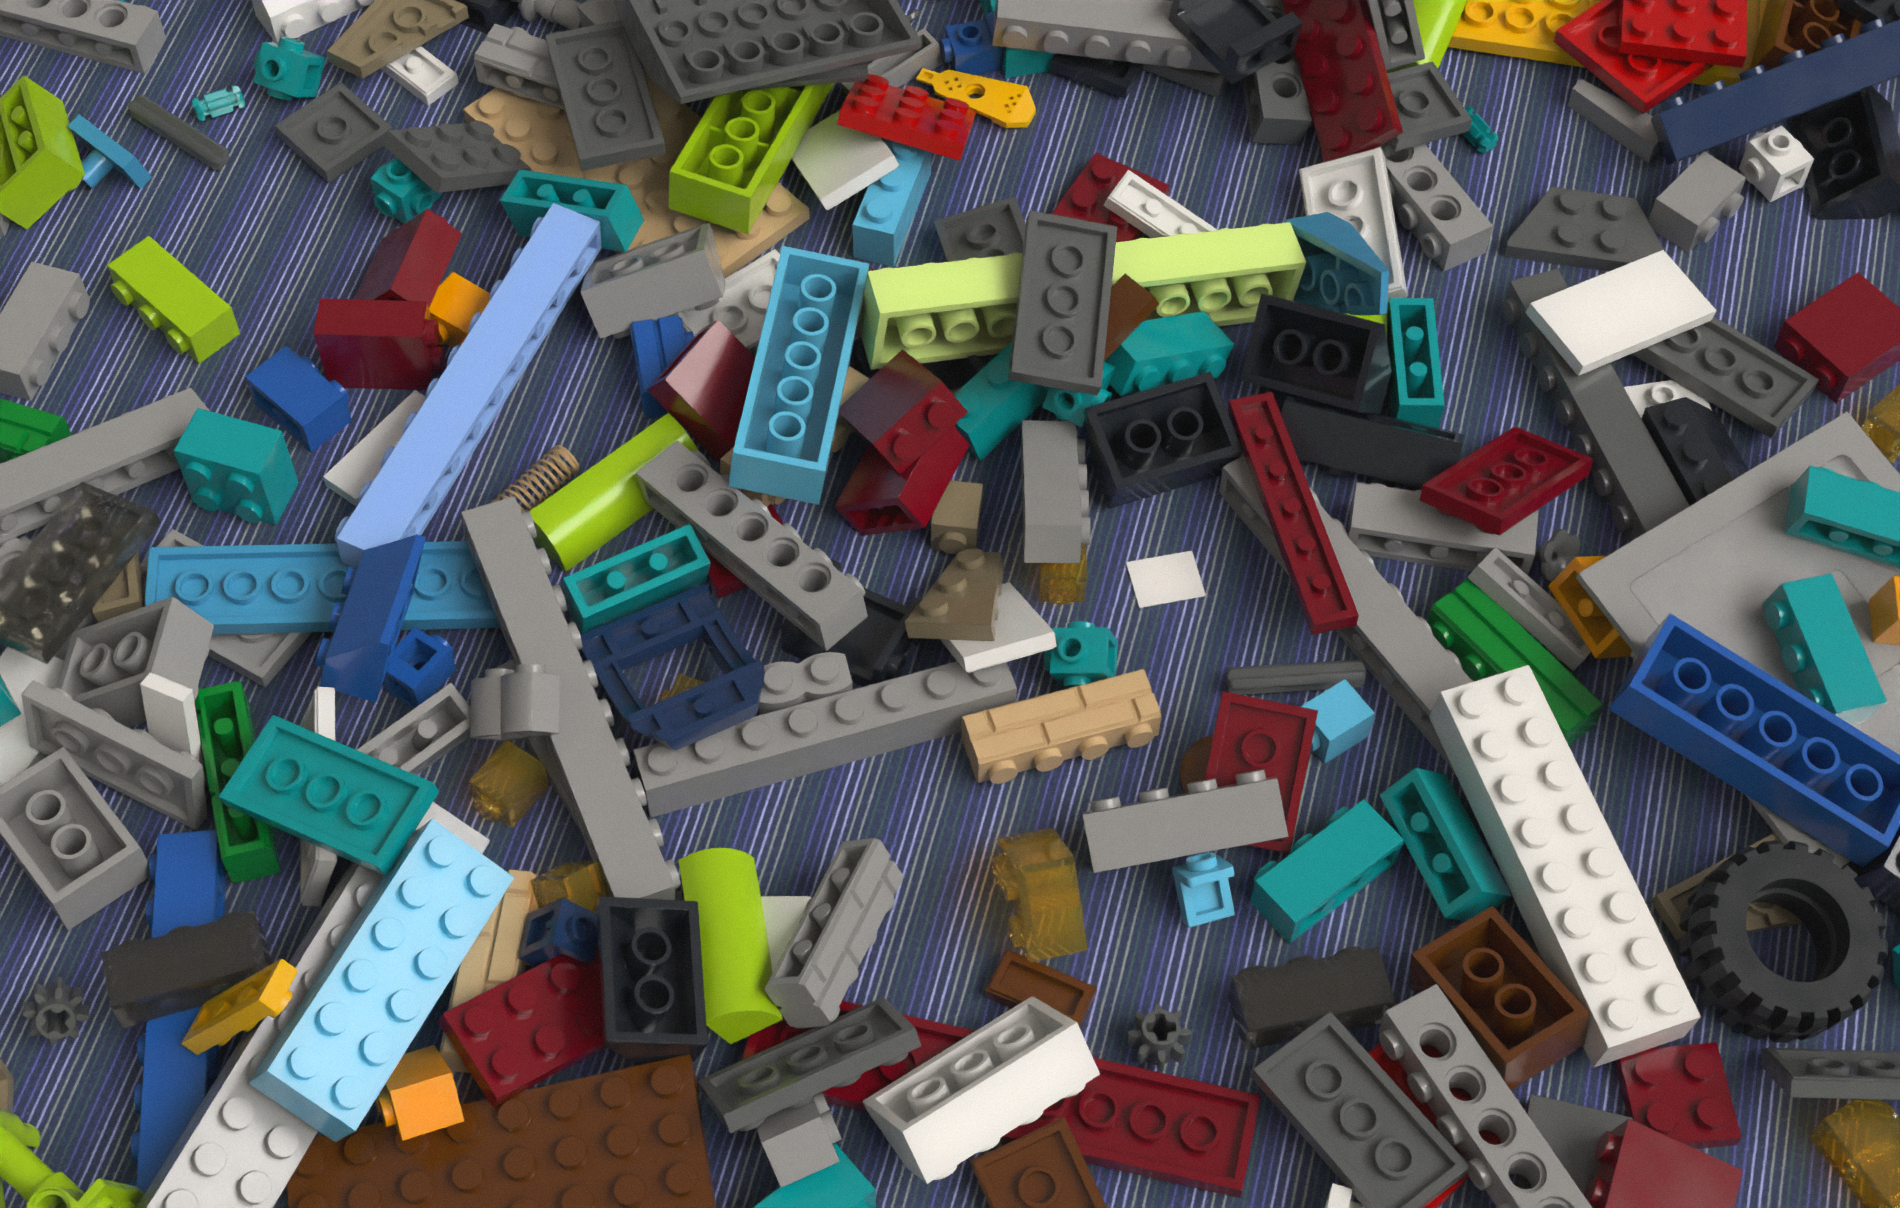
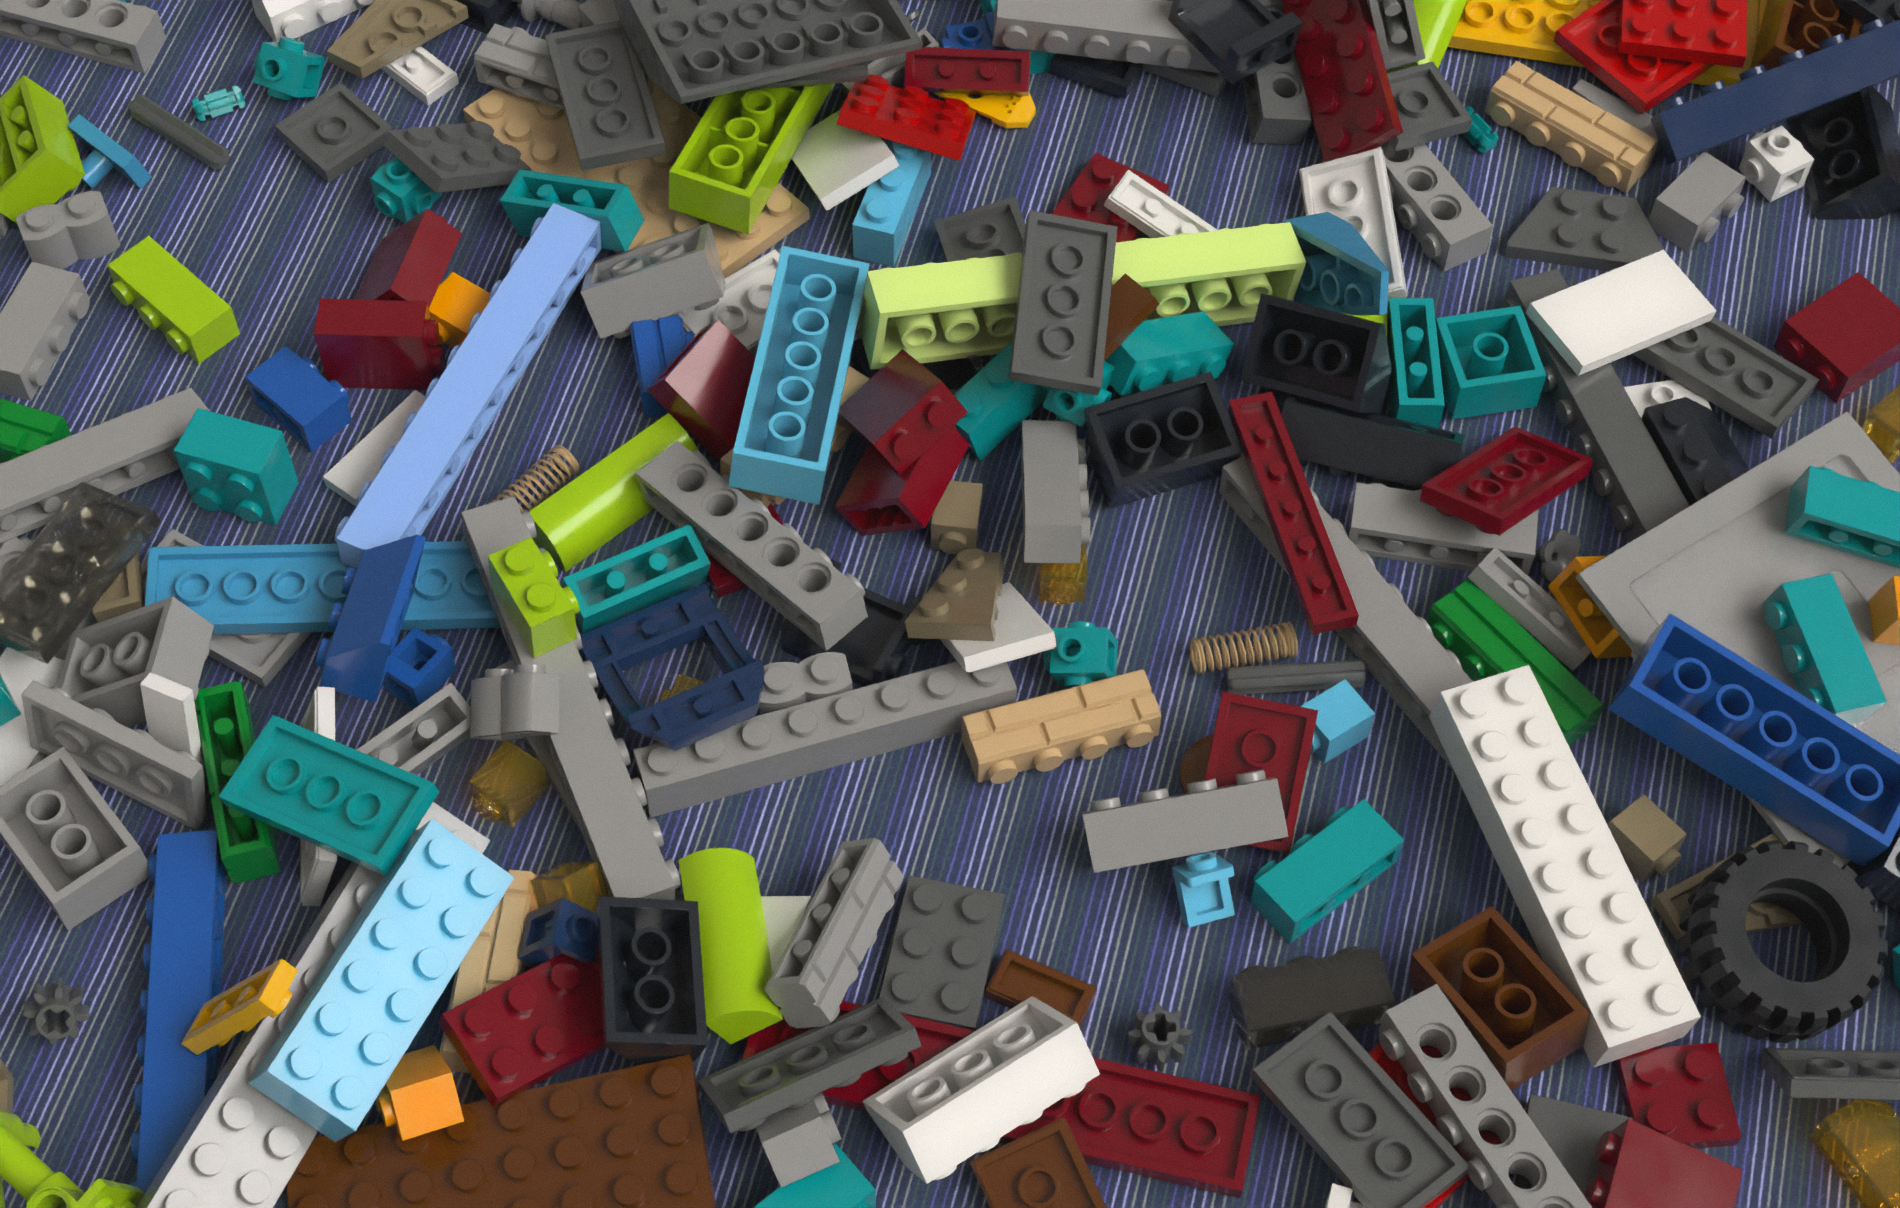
clear smoke brick [101,910,271,1028] -> none
clear yellow brick [992,827,1088,962] -> none
white sticker [1126,551,1206,608] -> none
teal brick [1380,768,1512,921] -> none
none -> light grey brick [16,191,120,269]
none -> lime brick [488,537,580,658]
none -> dark grey plate [879,875,1005,1031]
none -> dark red plate [904,47,1031,96]
none -> tan piece [1190,621,1298,675]
none -> teal brick [1435,305,1547,420]
none -> tan brick [1485,61,1659,193]
none -> dark tan brick [1608,794,1687,884]

